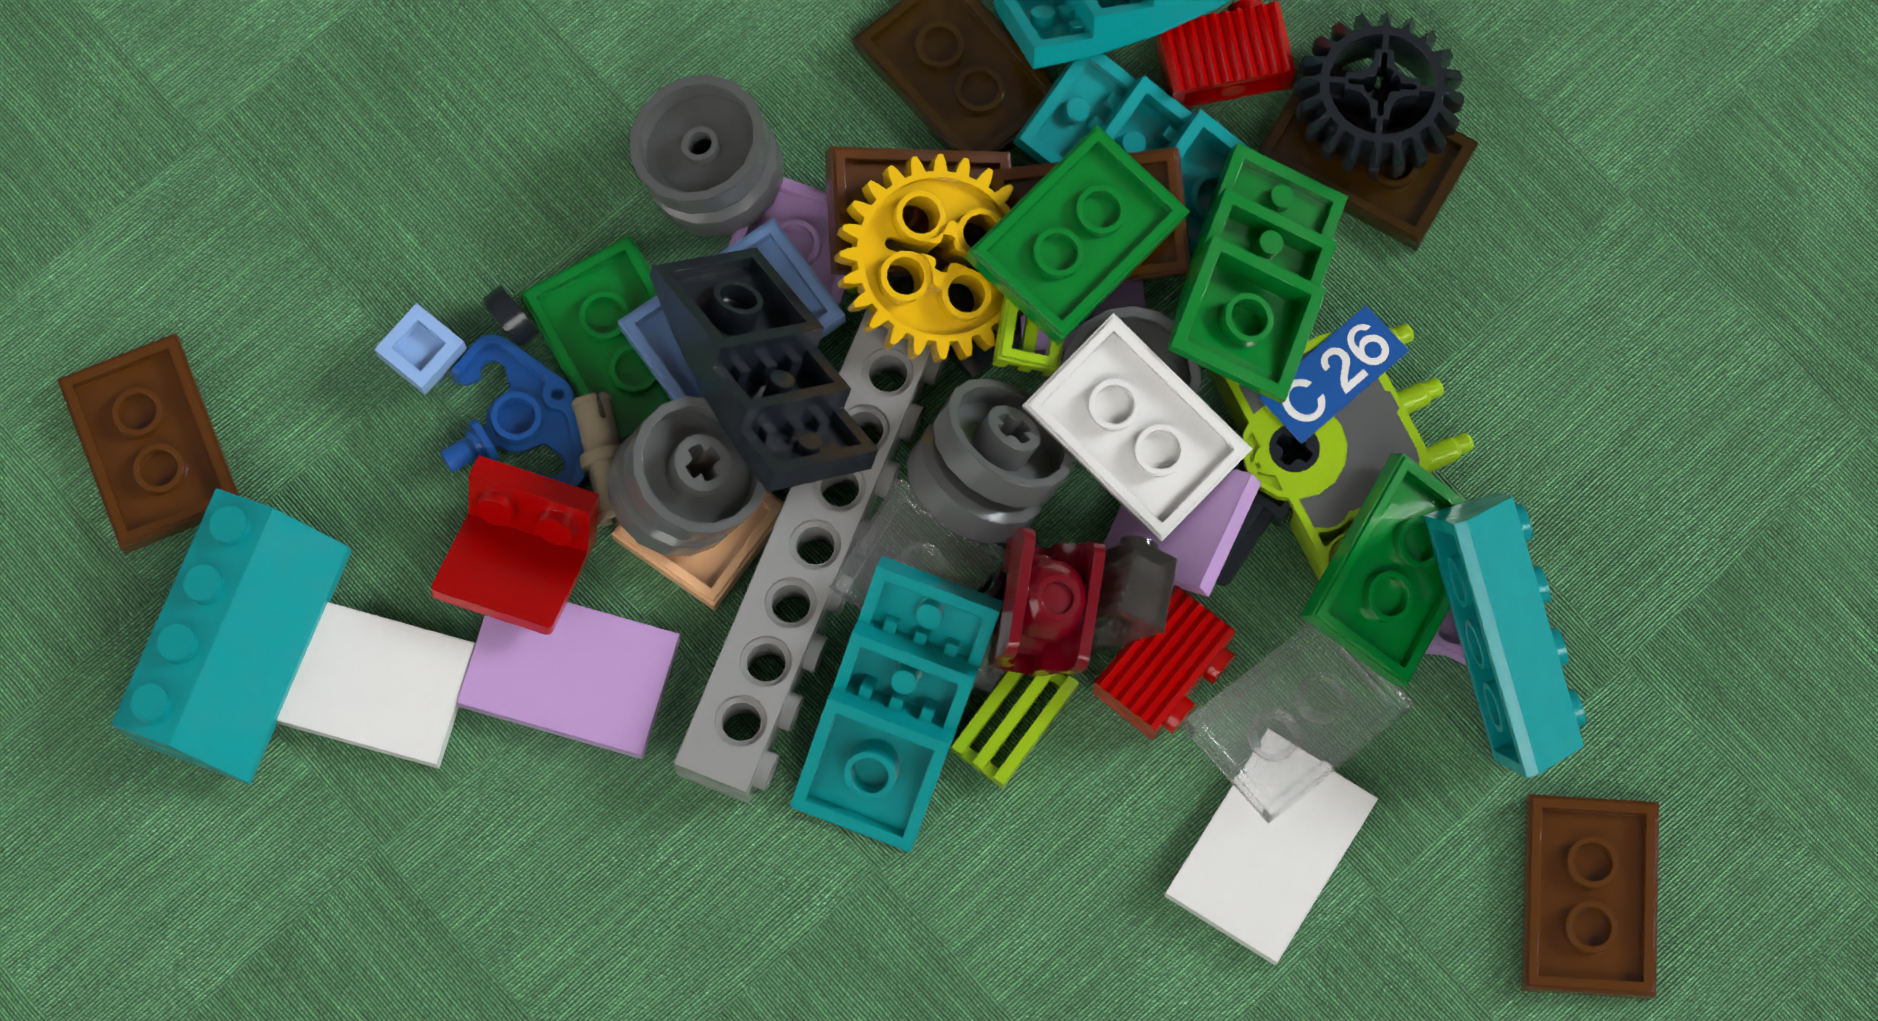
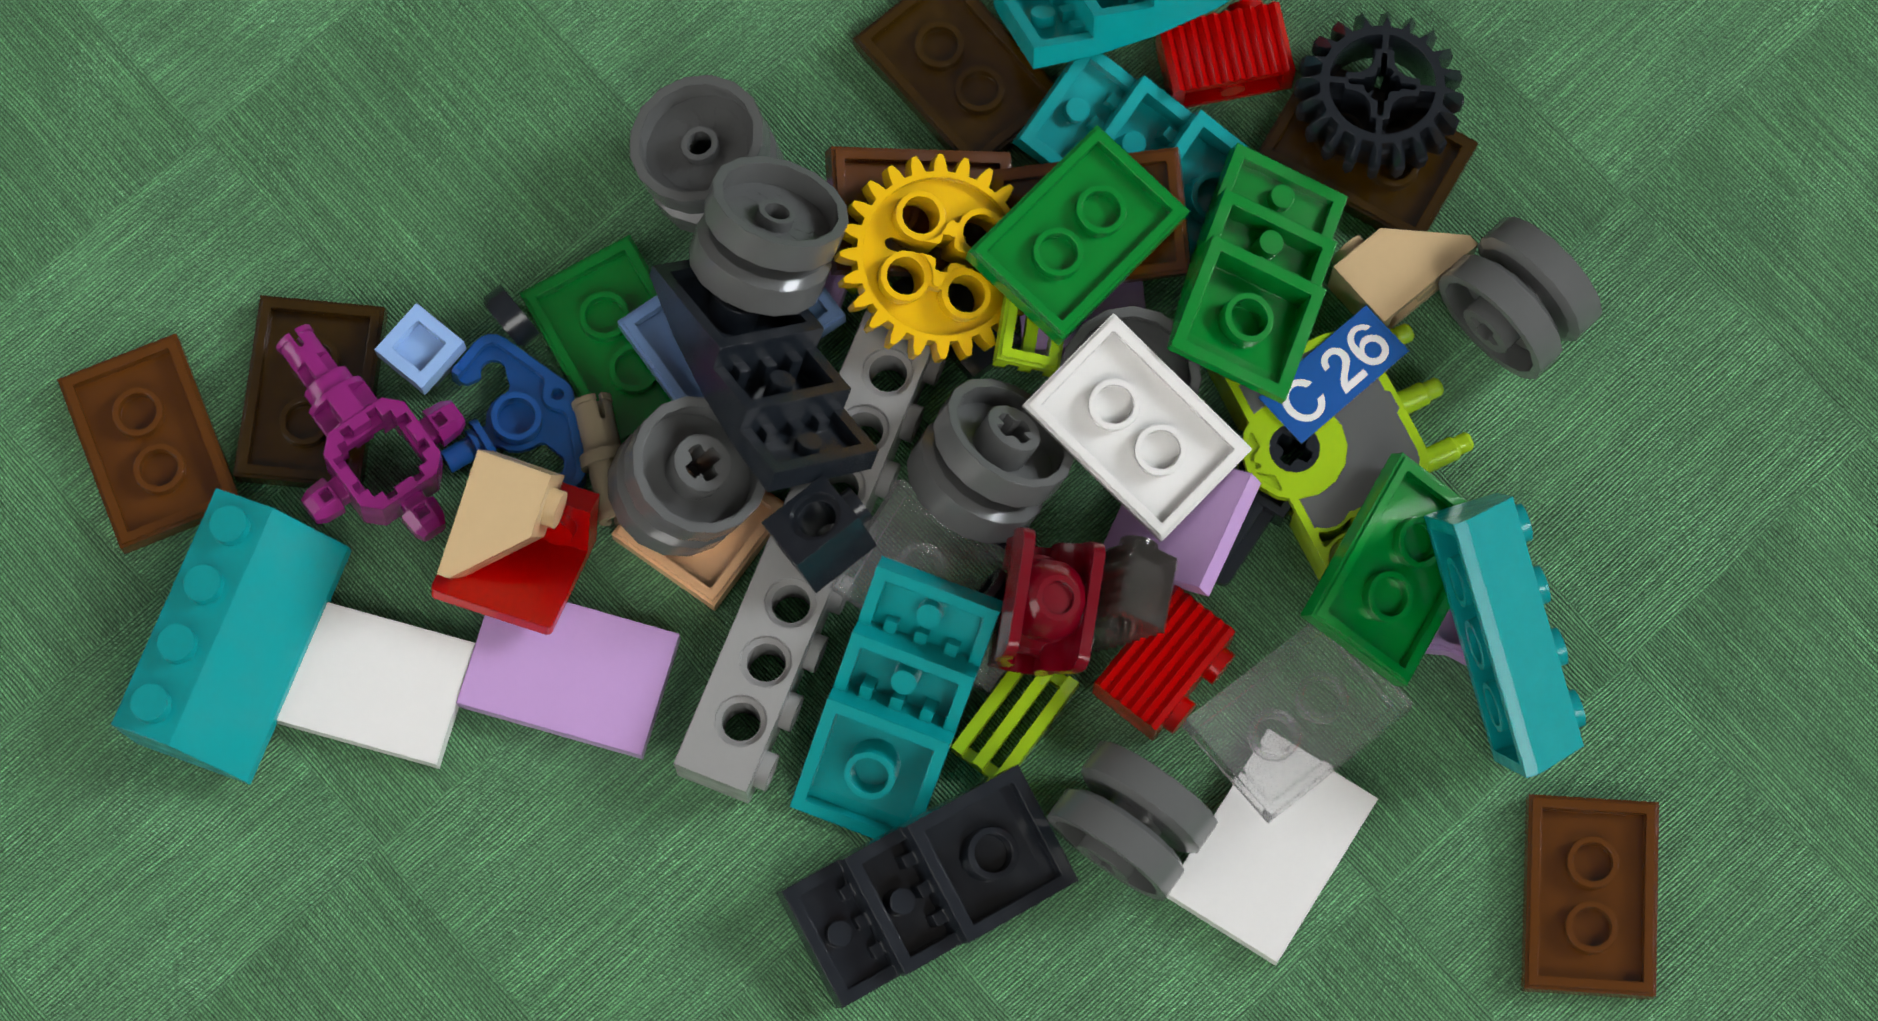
none -> dark brown tile [233,295,388,488]
none -> magenta piece [276,324,466,542]
none -> tan slope [437,450,567,578]
none -> dark grey wheel [689,156,849,316]
none -> black brick [761,475,877,593]
none -> black slope [776,765,1079,1008]
none -> dark grey wheel [1047,741,1218,901]
none -> tan slope [1327,228,1478,328]
none -> dark grey wheel [1438,217,1602,379]

